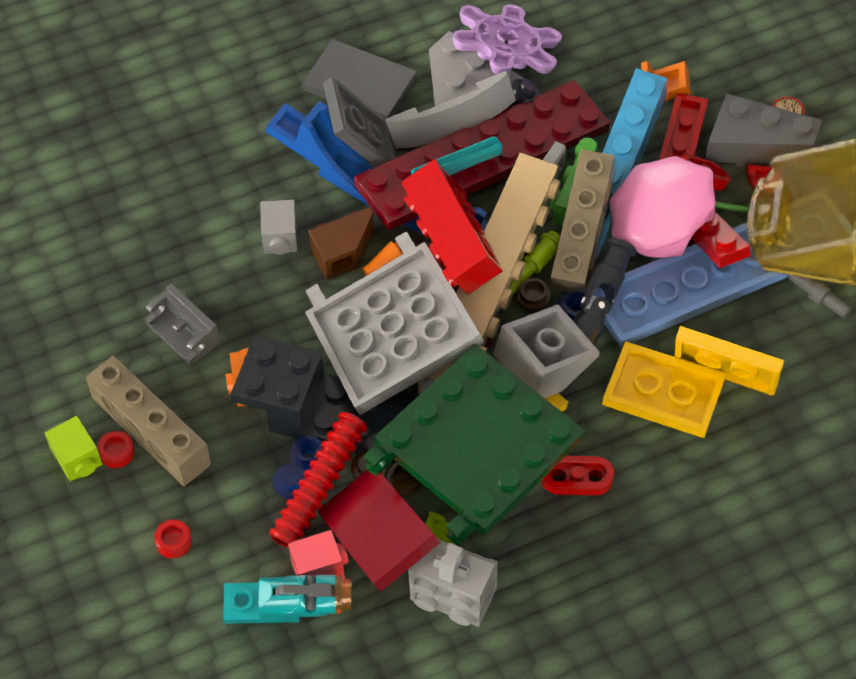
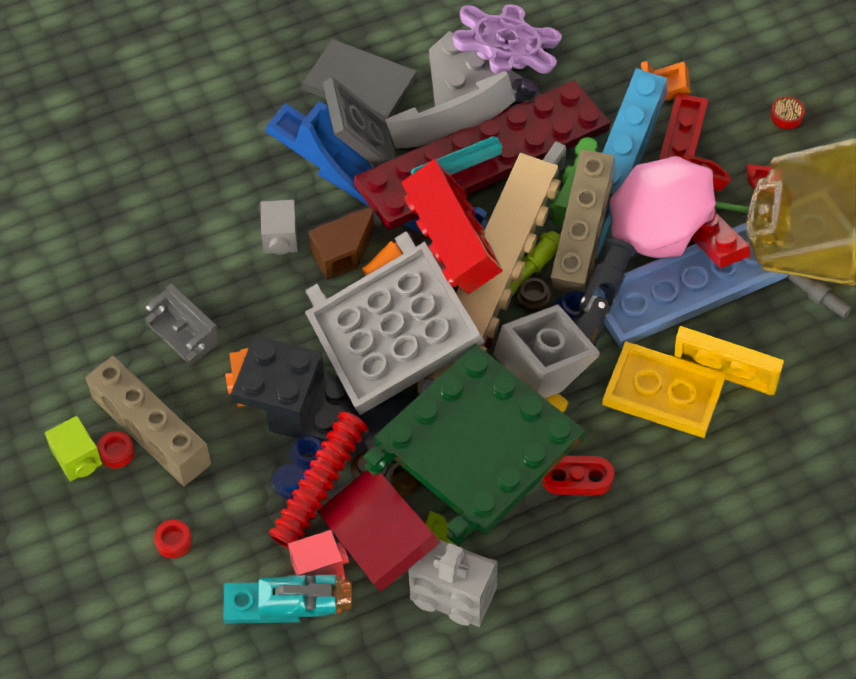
dark grey wedge [705,93,822,169] -> none

